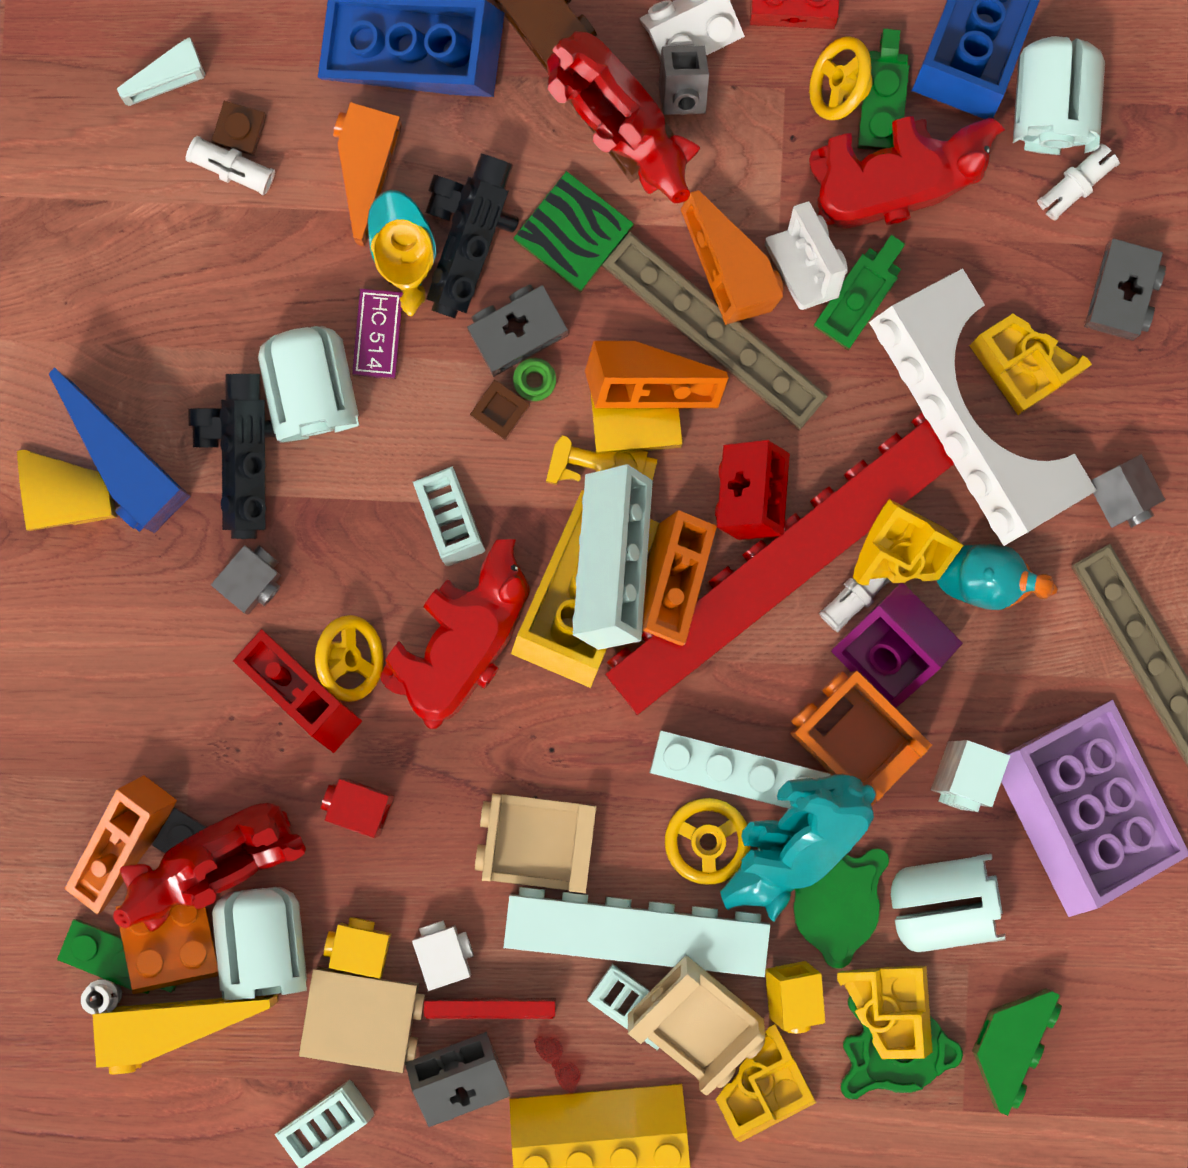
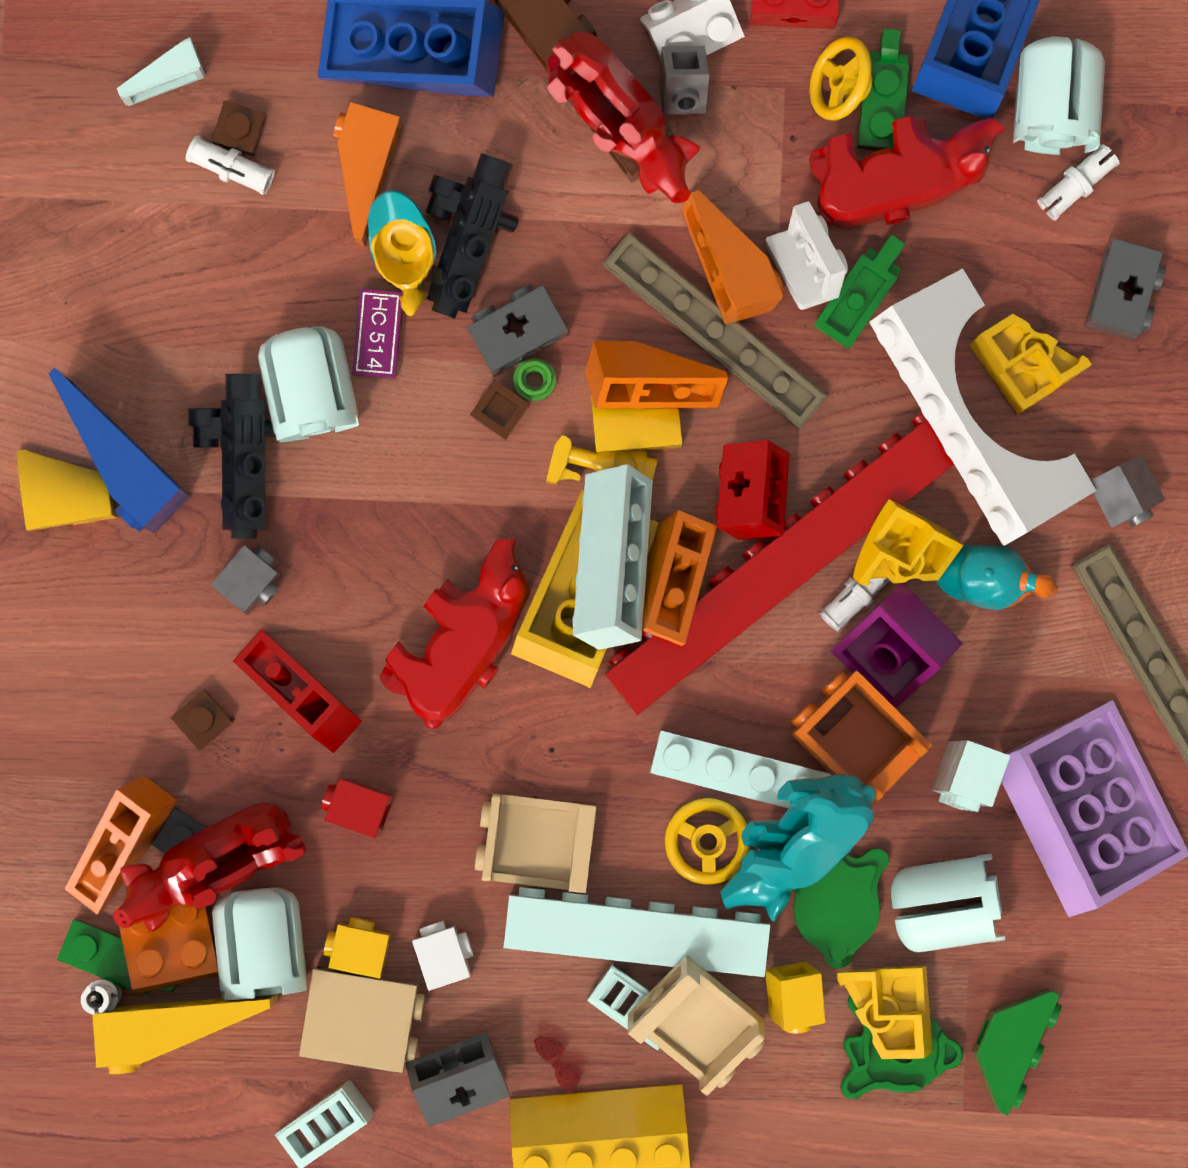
yellow piece [315,615,384,702] -> none
light aqua slope [413,466,486,566] -> none
red tile [424,998,556,1019] -> none
green tile [513,171,634,293] -> none
yellow slope [716,1024,817,1142] -> none
none -> reddish brown plate [171,689,233,750]

